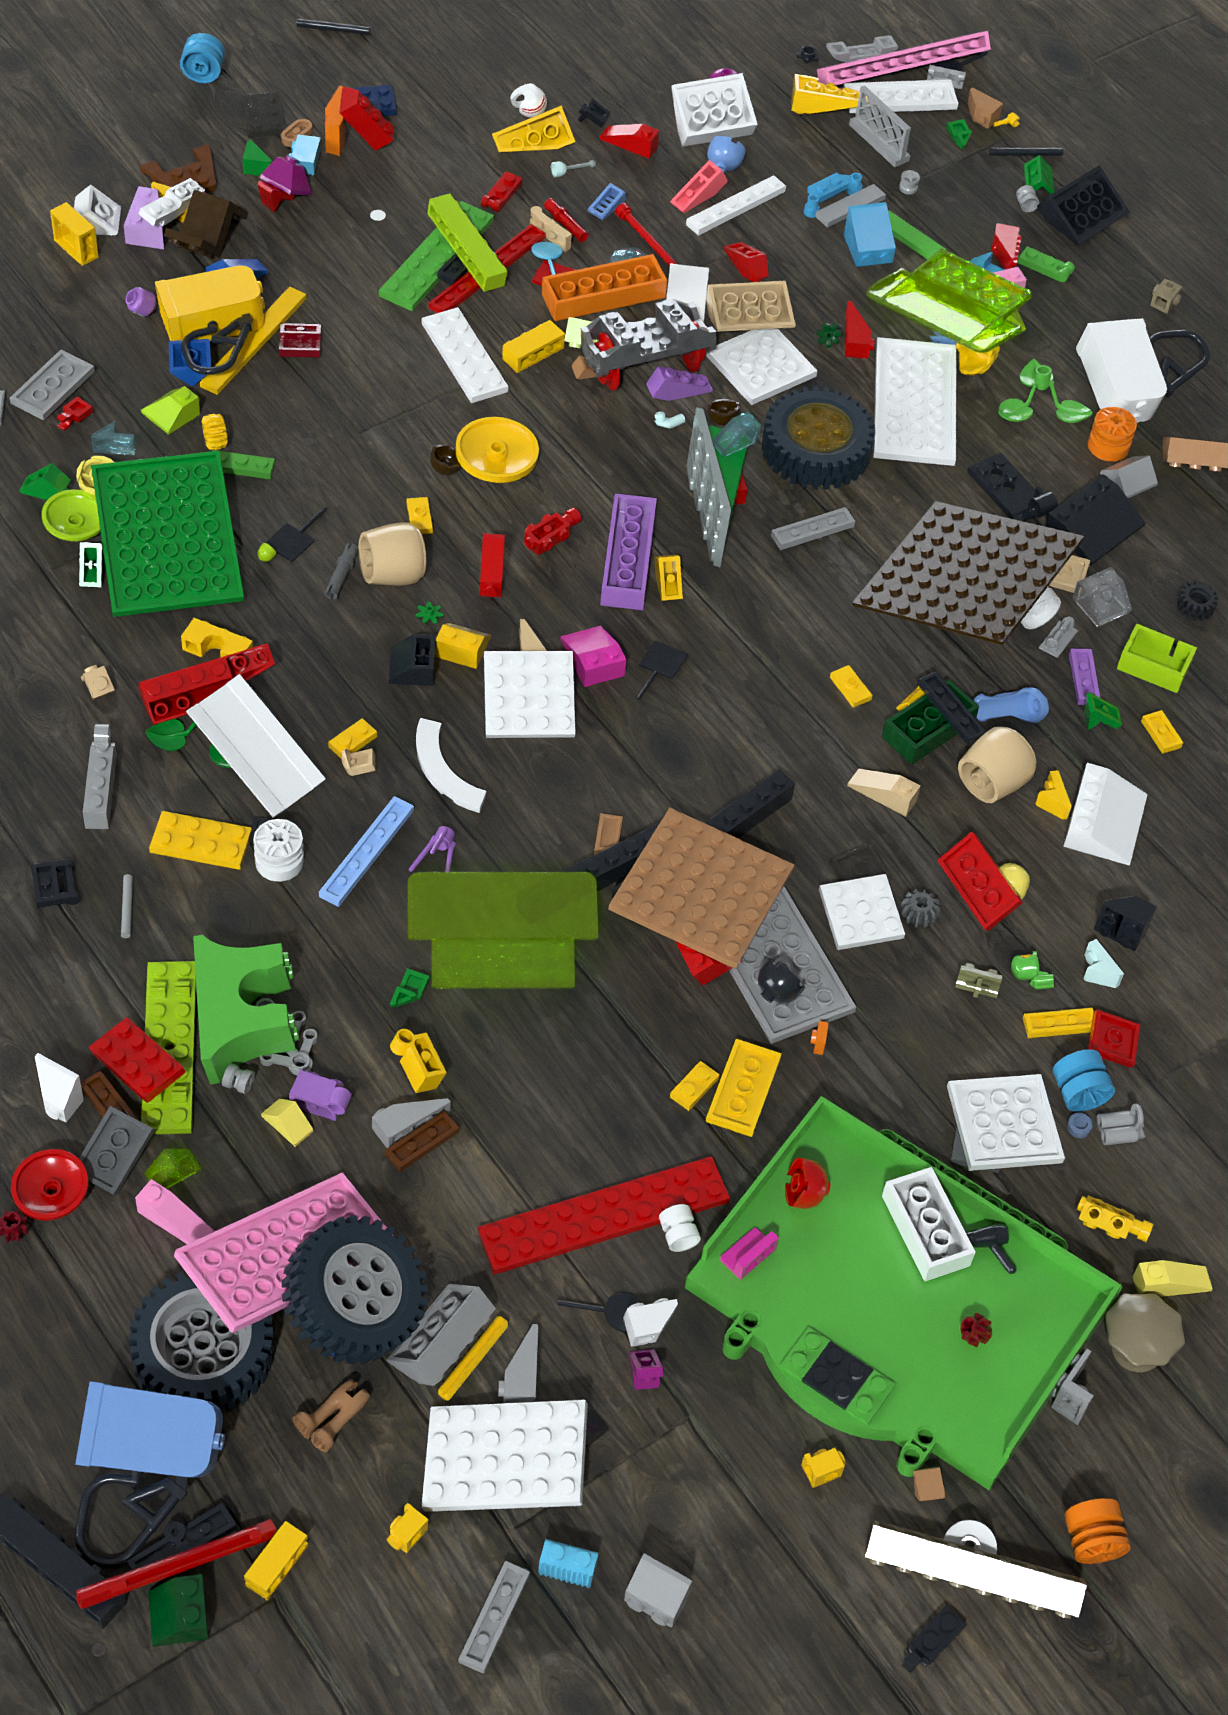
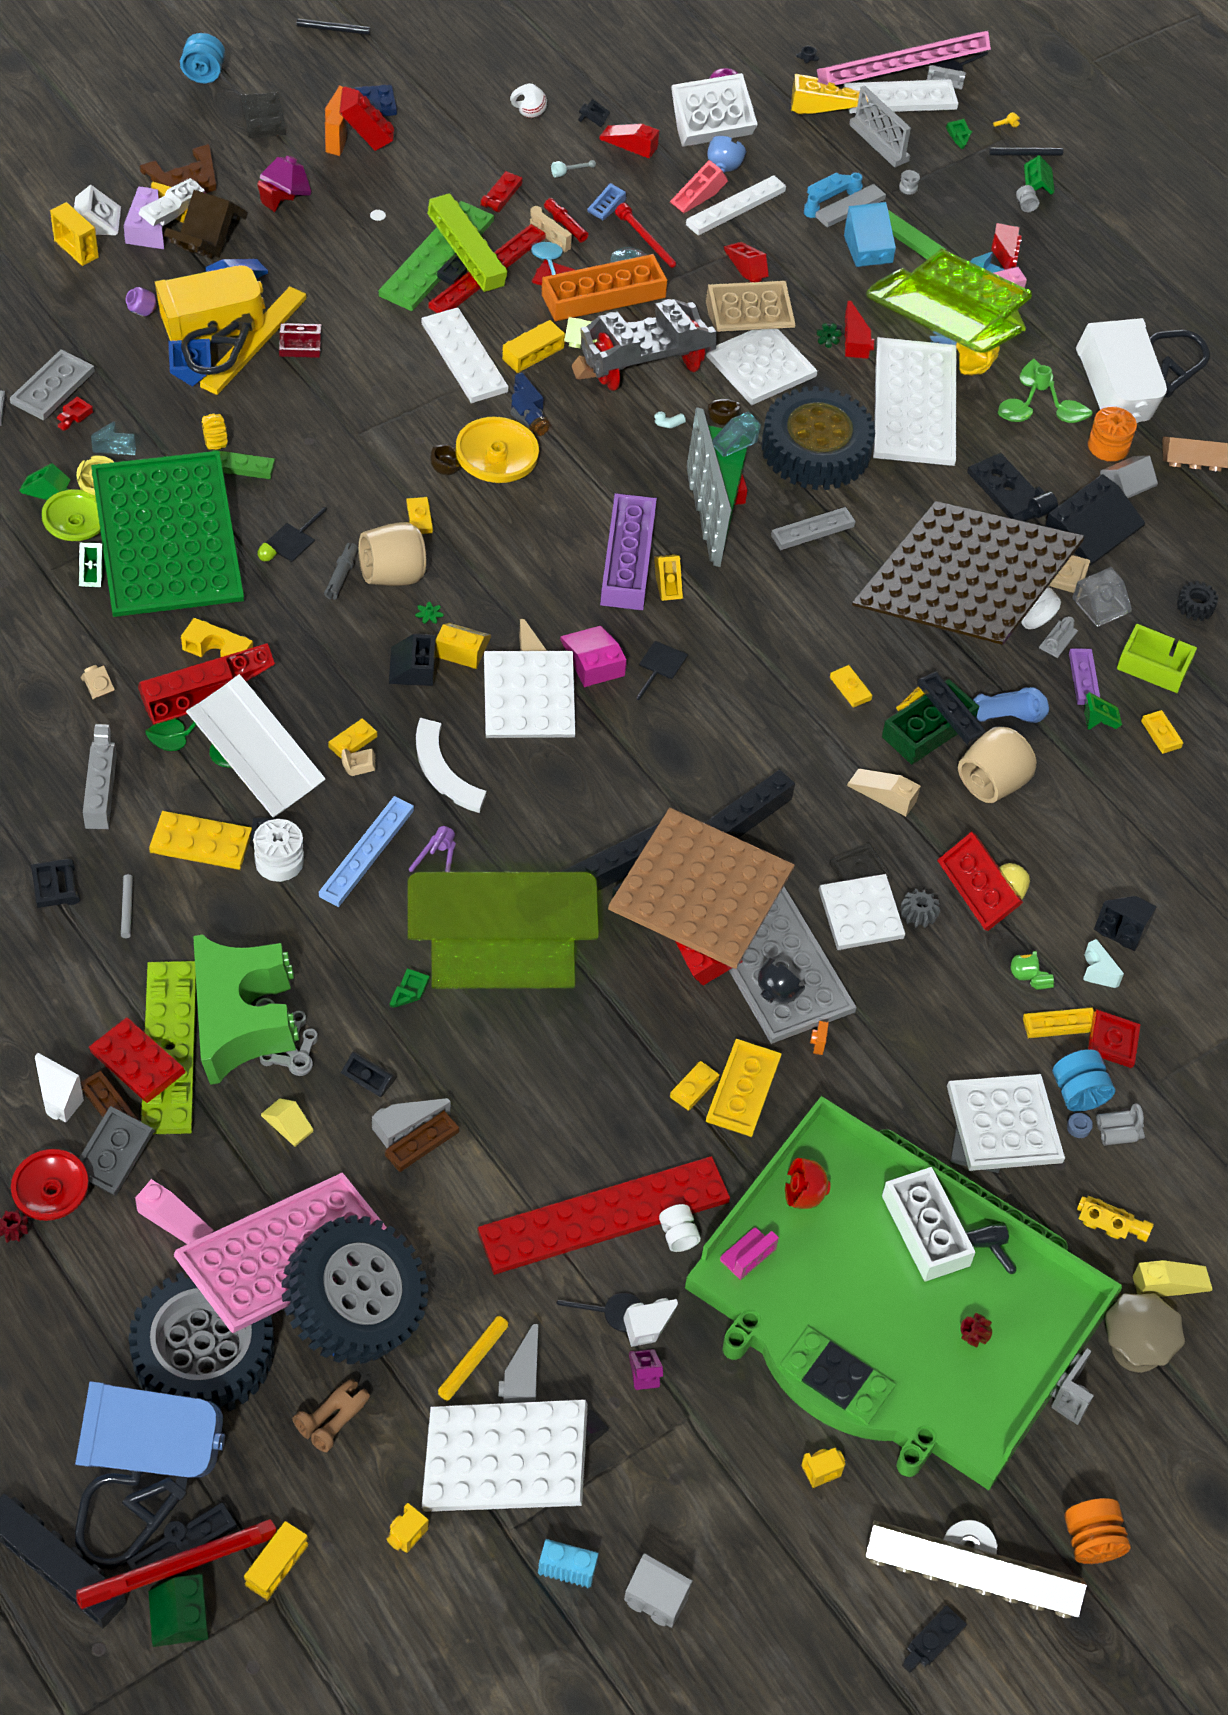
lime slope [141,386,200,435] -> none
clear neon green slope [144,1149,201,1189] -> none
light grey wheel [222,1063,255,1095] -> none
green slope [242,140,273,176] -> none
medium nougat plate [281,119,312,148] -> none
brick [289,135,321,176] -> none
medium lavender hinge [289,1070,352,1121] -> none
light grey slope [387,1284,496,1386] -> none
yellow hinge [390,1029,447,1093] -> none
light grey plate [459,1561,530,1674] -> none
red slope [480,533,505,597] -> none
yellow wedge [492,106,575,152] -> none
red brick [524,507,582,555] -> none
medium nougat tile [594,813,623,855] -> none
medium lavender slope [646,366,713,401] -> none
white tile [666,264,709,323] -> none
light grey slope [826,35,898,62] -> none
medium nougat slope [913,1467,945,1501] -> none
olive hips [955,963,1002,998] -> none
medium nougat slope [967,87,1003,129] -> none
bright green plate [1017,246,1075,282] -> none
yellow slope [1036,770,1071,820] -> none
black slope [1037,165,1130,246] -> none
white slope [1063,763,1147,865] -> none
dark tan brick [1150,279,1182,314] -> none
none -> black slope [341,1052,397,1097]
none -> dark blue plate [511,373,550,436]

